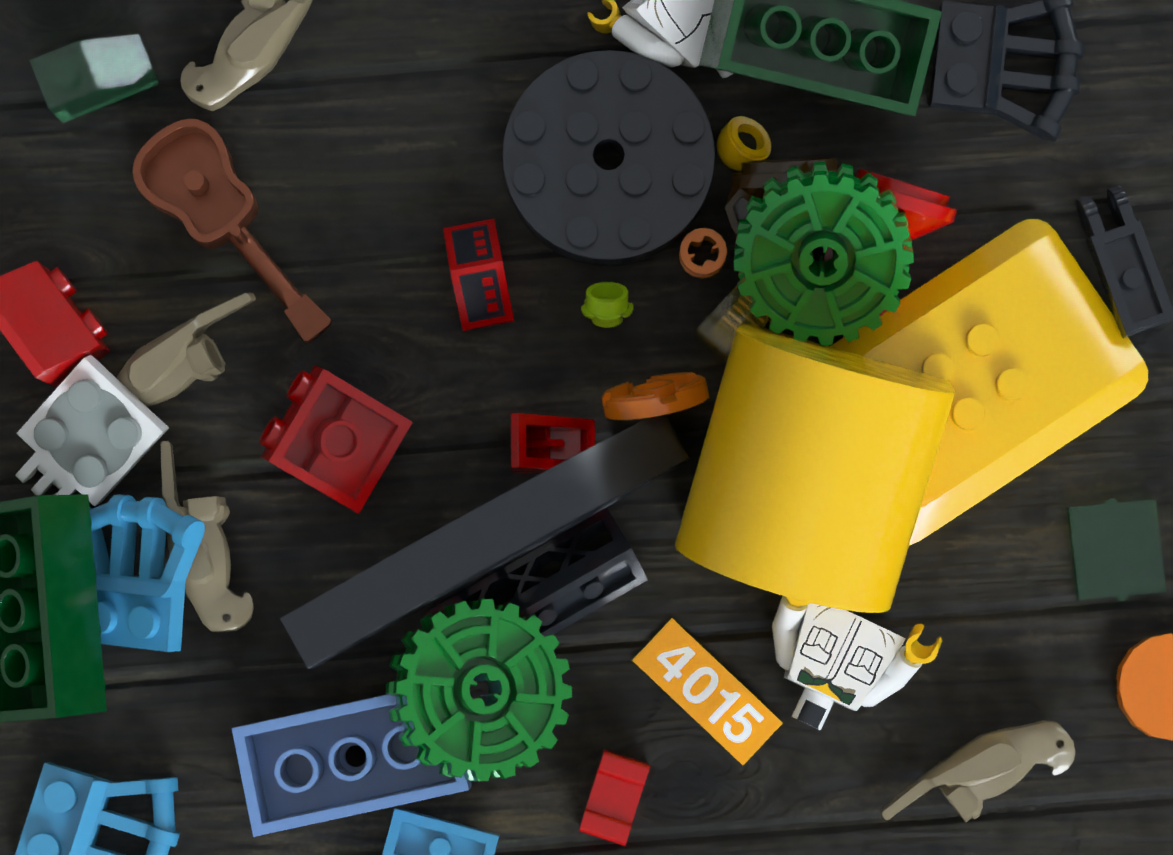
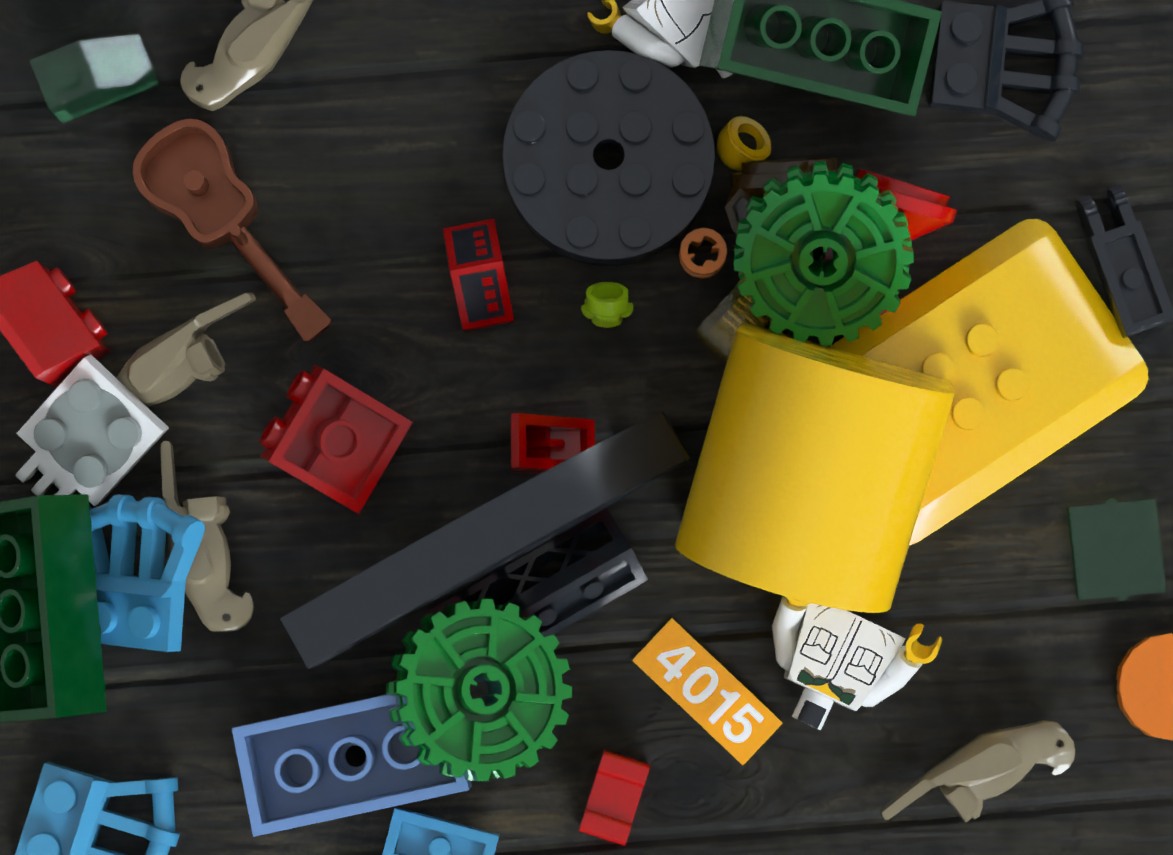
orange tile [601,372,709,420] -> none

